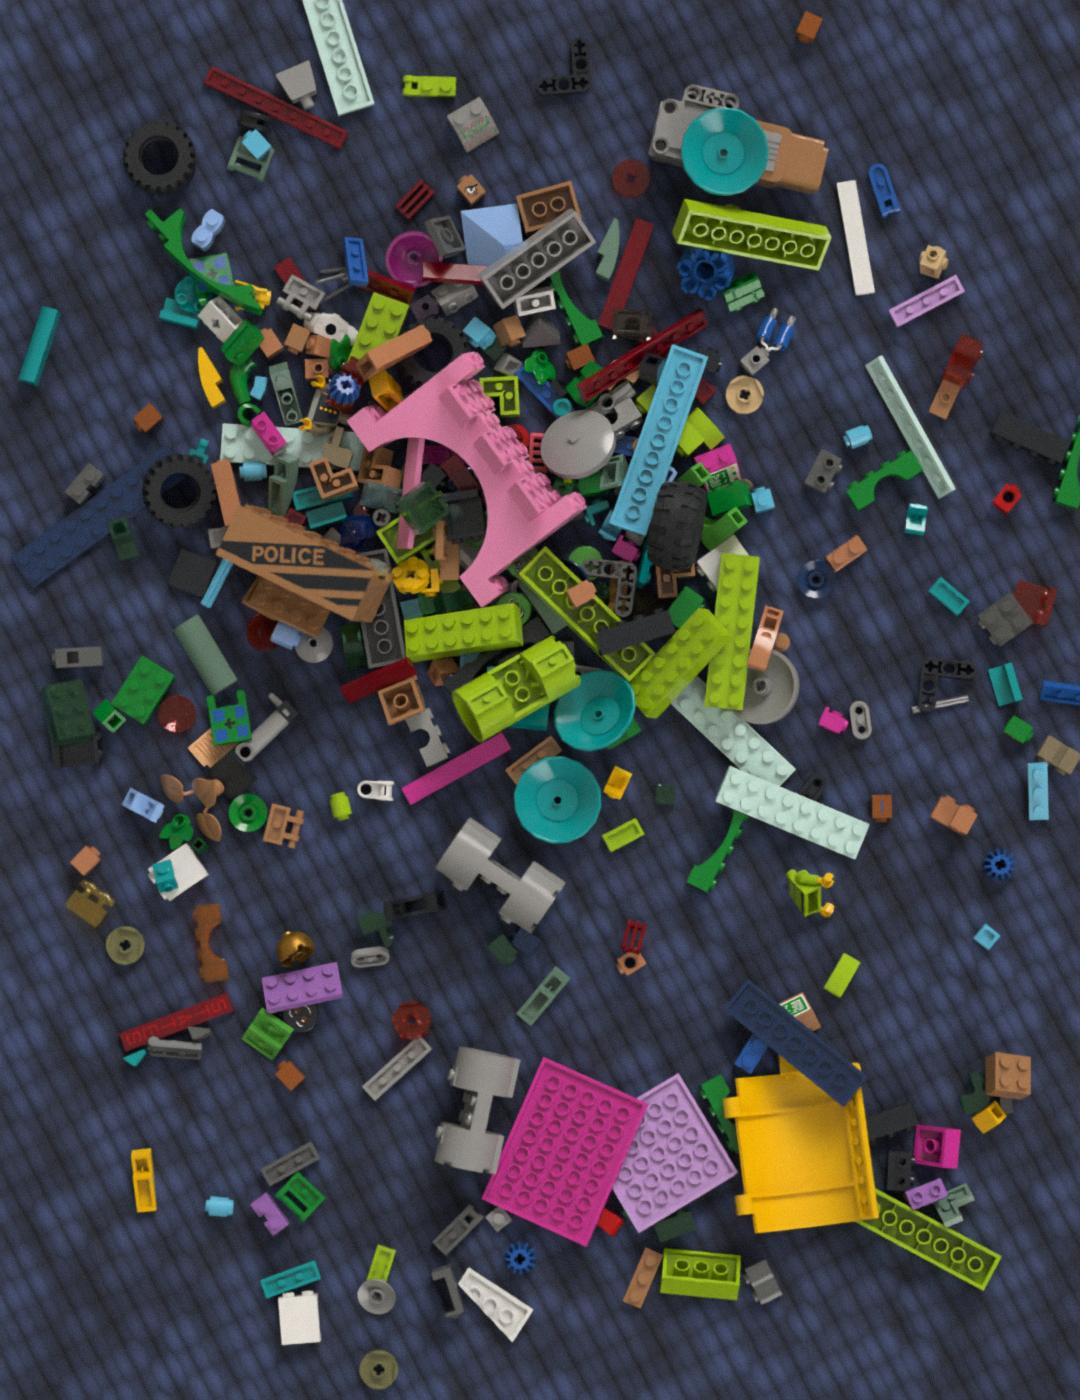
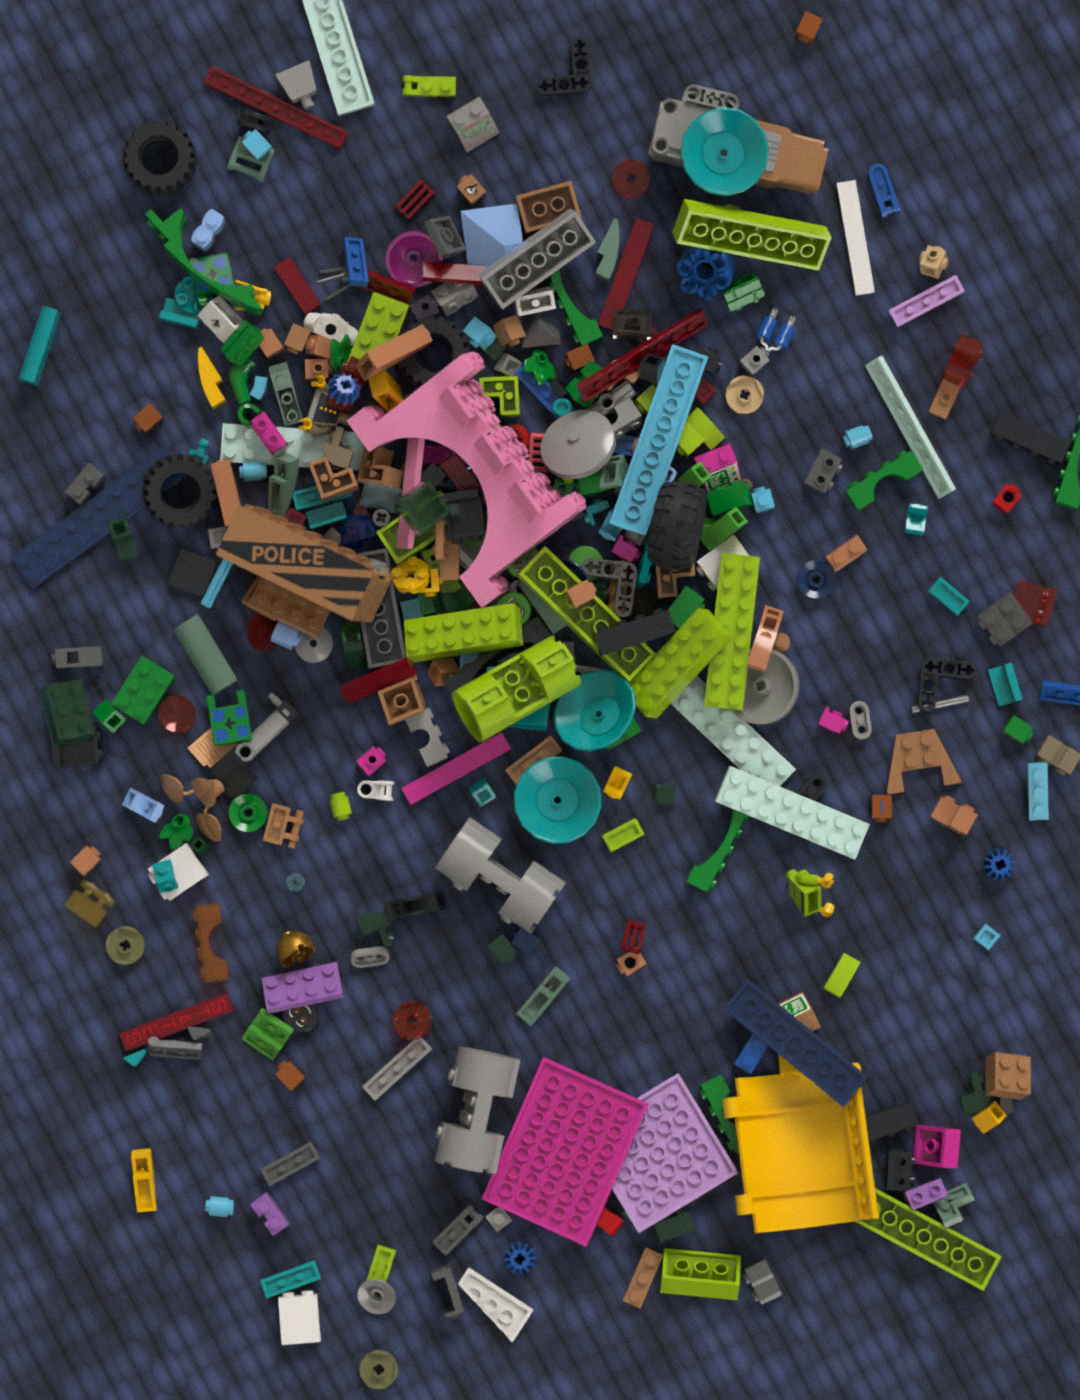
green plate [274,1172,326,1223] -> none
light grey plate [276,274,326,322] -> none
none -> clear light blue plate [286,873,305,892]
none -> dark pink brick [356,746,386,776]
none -> teal slope [468,778,496,808]
none -> medium nougat wing [886,729,961,794]

